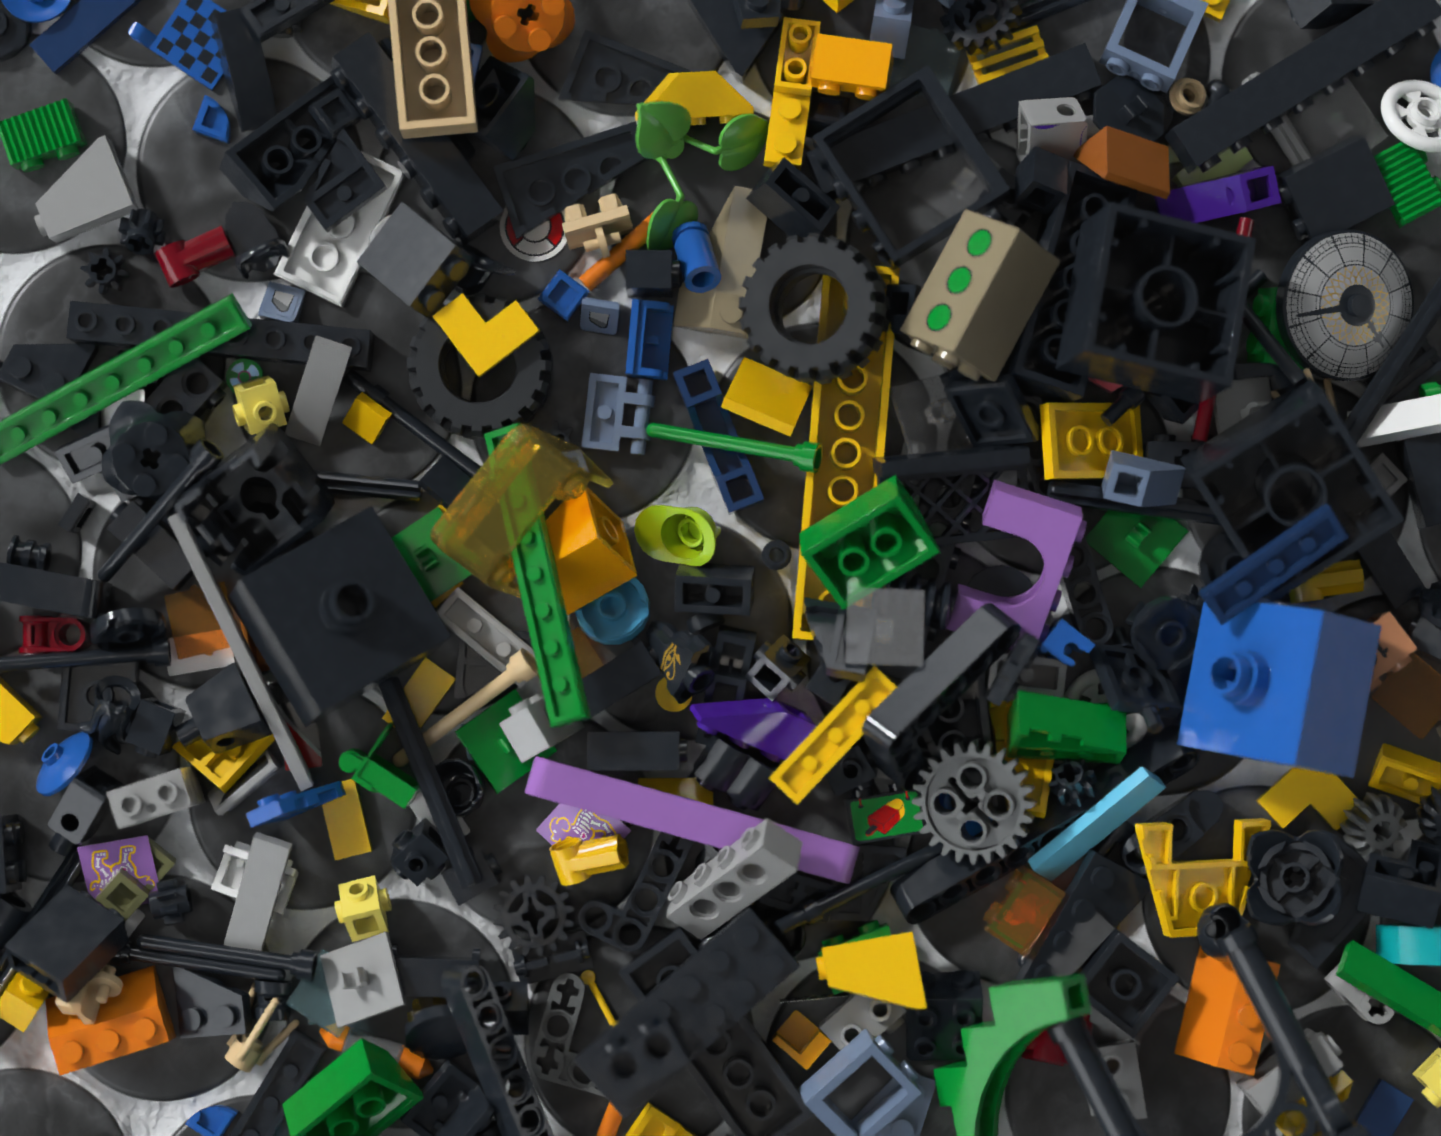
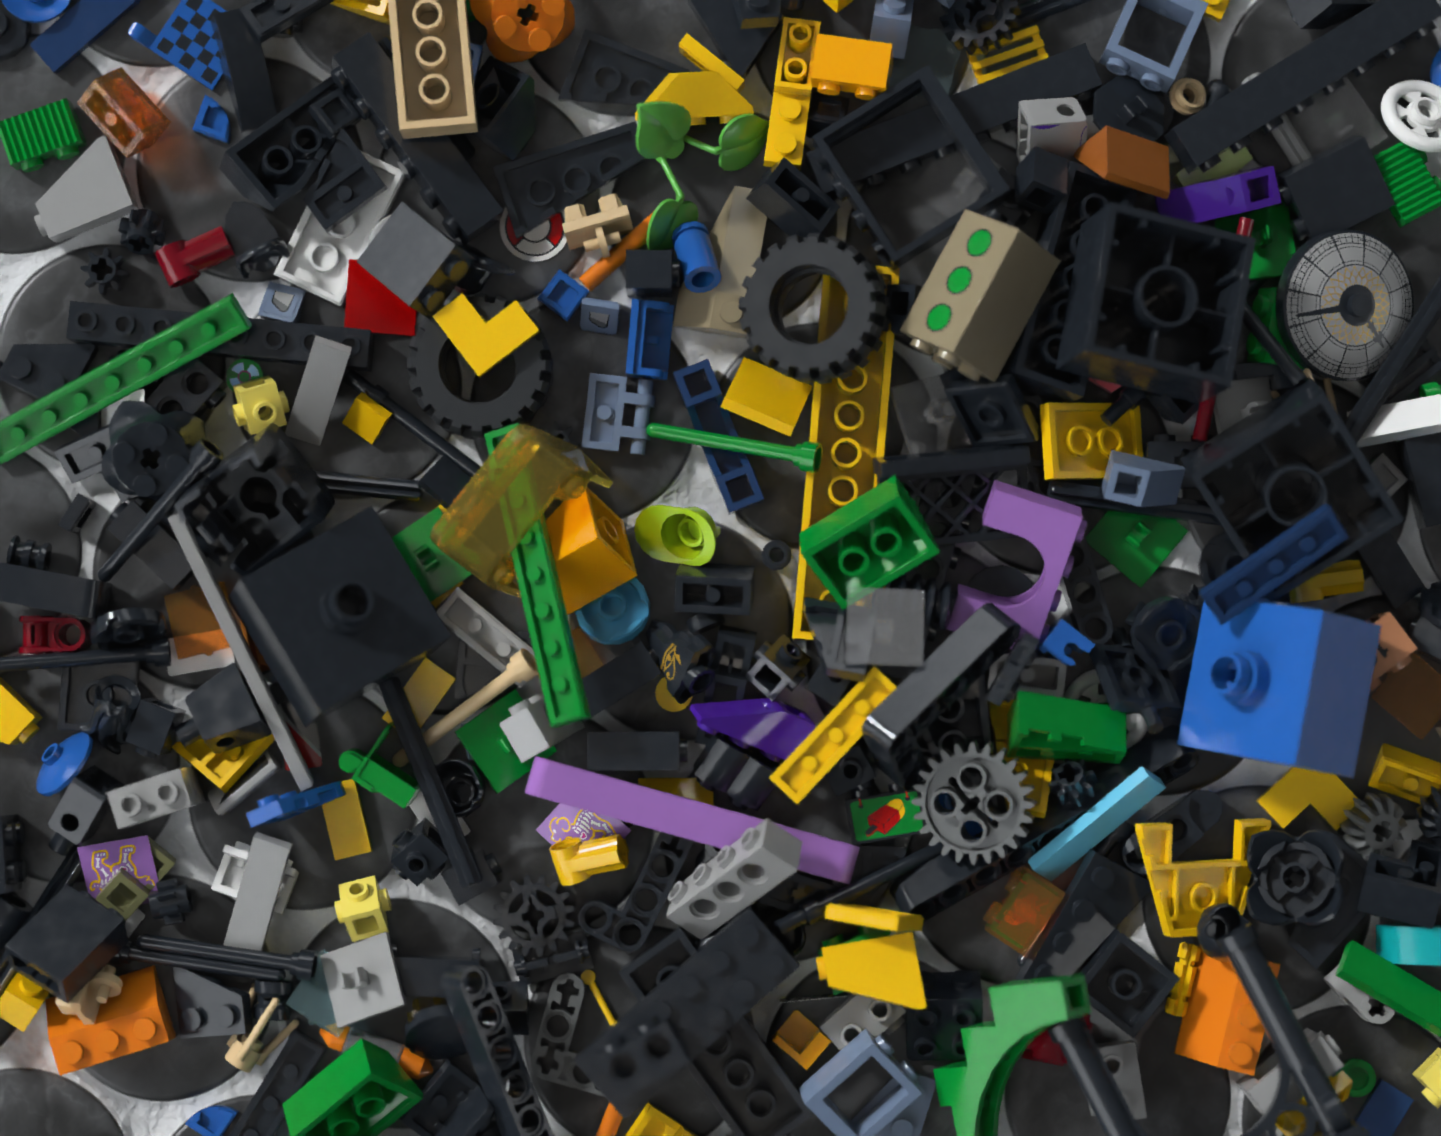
none -> clear orange brick [77,67,171,158]
none -> red sticker [344,259,416,336]
none -> yellow tile [679,33,745,94]
none -> yellow tile [825,903,924,931]
none -> yellow axle [1165,942,1201,1017]
none -> green piece [1214,204,1296,280]
none -> green tile [1336,1058,1376,1097]

